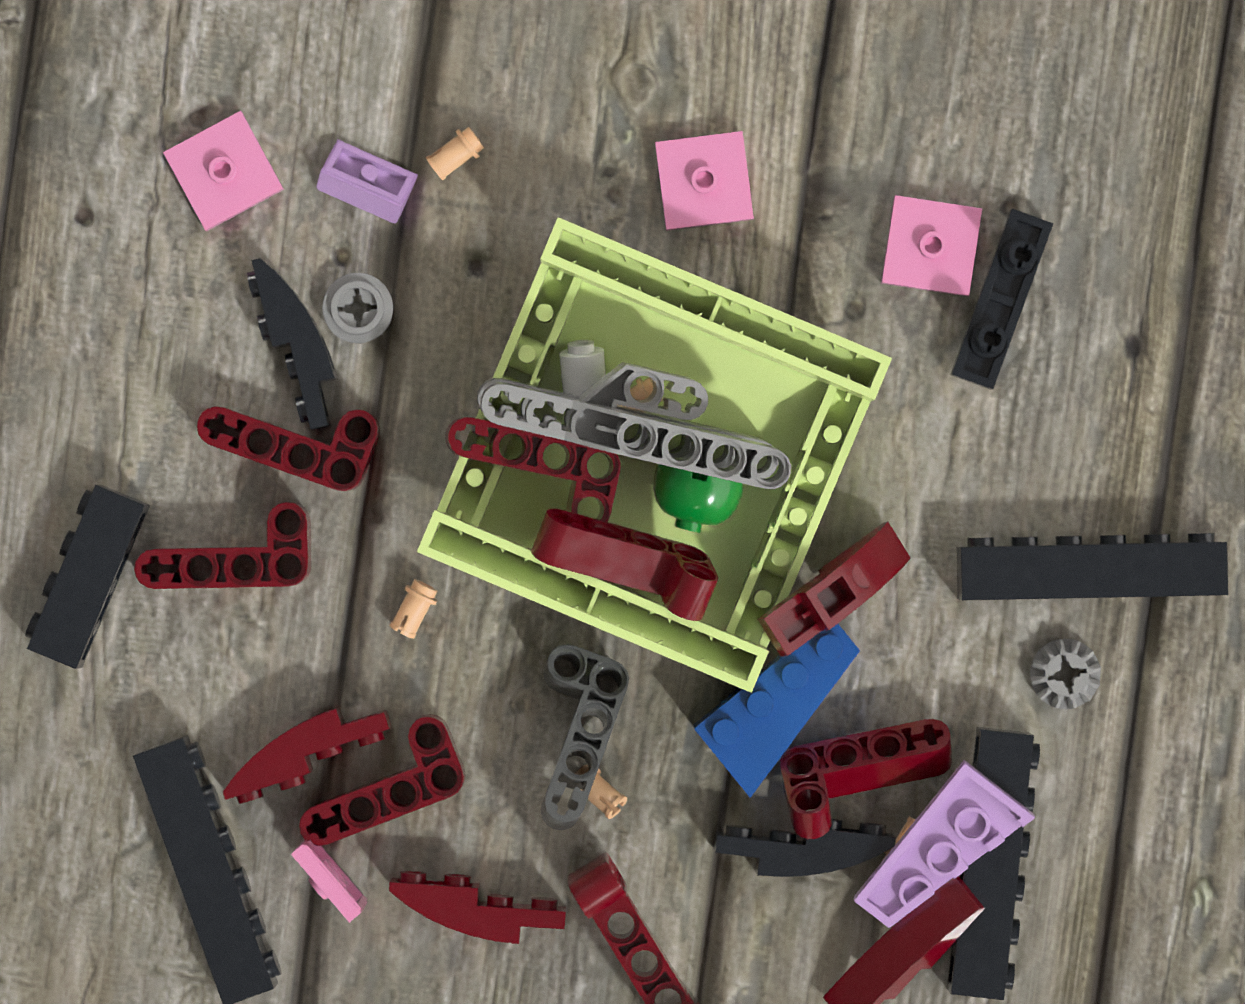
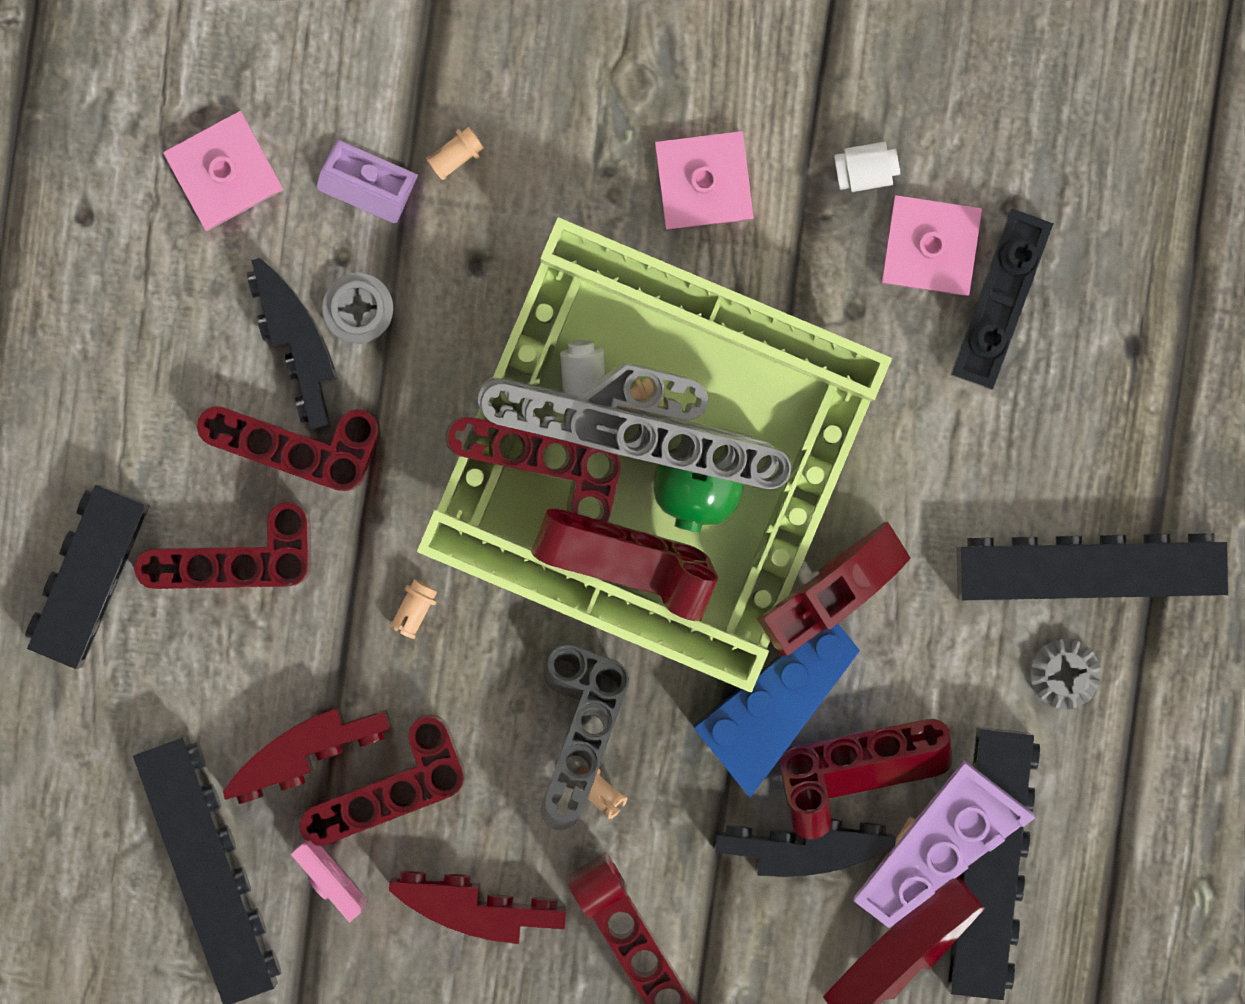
none -> white brick [834,141,900,192]

